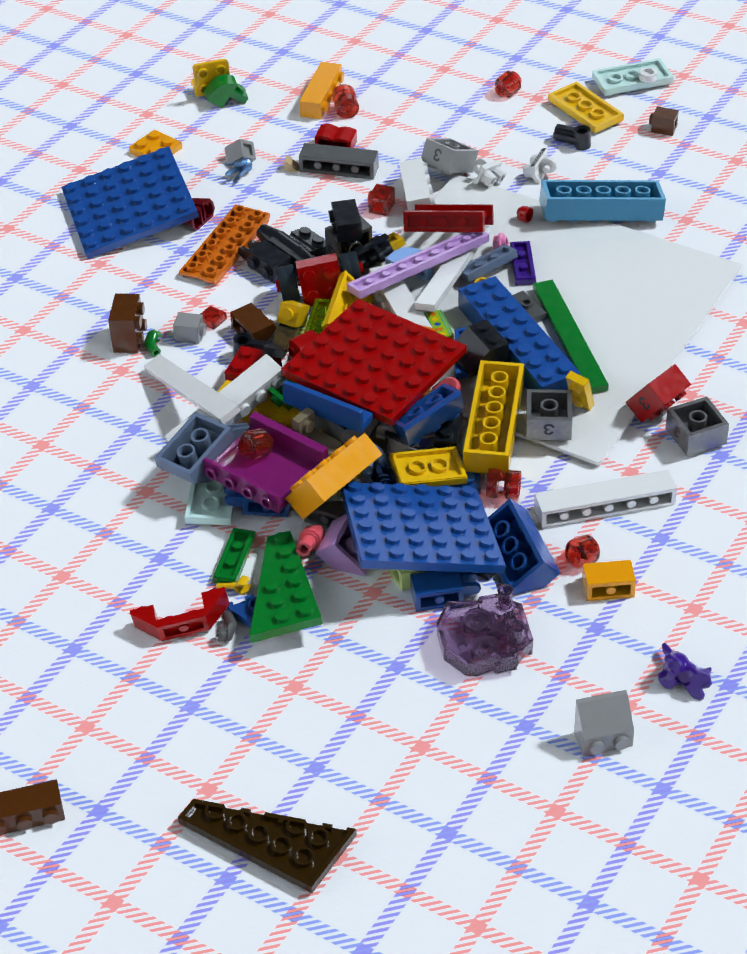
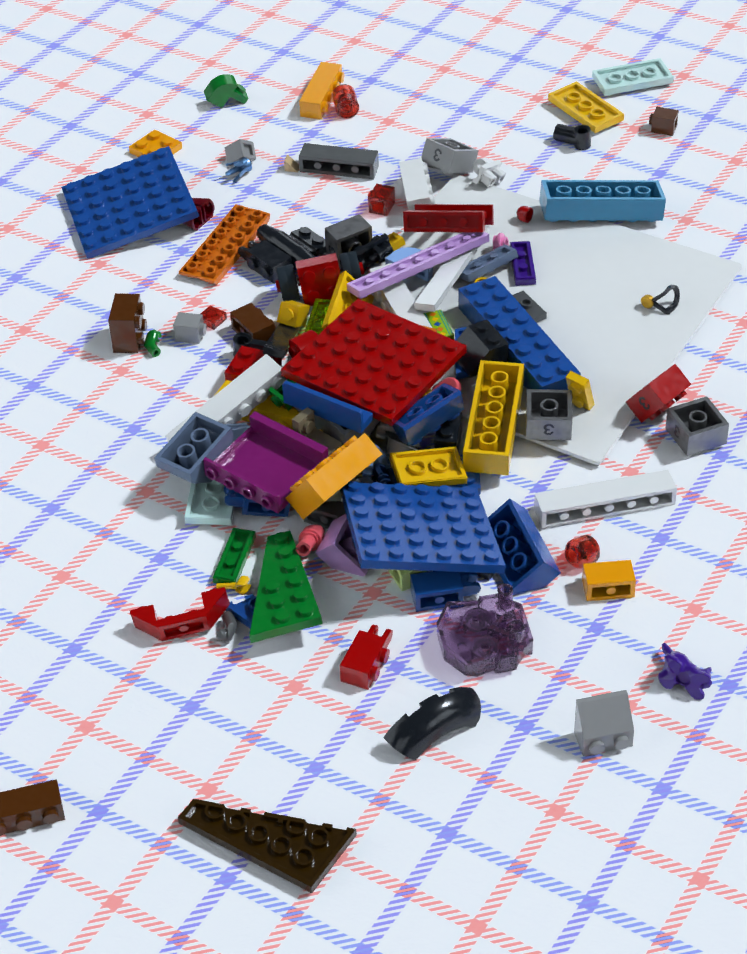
white tile [143,354,241,424] -> none
yellow bracket [191,58,230,97] -> none
clear red head [238,428,274,460] -> none
red brick [314,124,357,148] -> none
black brick [328,199,362,243] -> none
clear red wheel [486,468,522,500] -> none
clear red head [495,71,522,98] -> none
white hips [523,148,557,183] -> none
green tile [533,279,609,394] -> none
white tile [639,67,658,83] -> none
none -> red hinge [340,624,393,690]
none -> black brick [383,687,481,760]
none -> black piece [641,285,680,314]

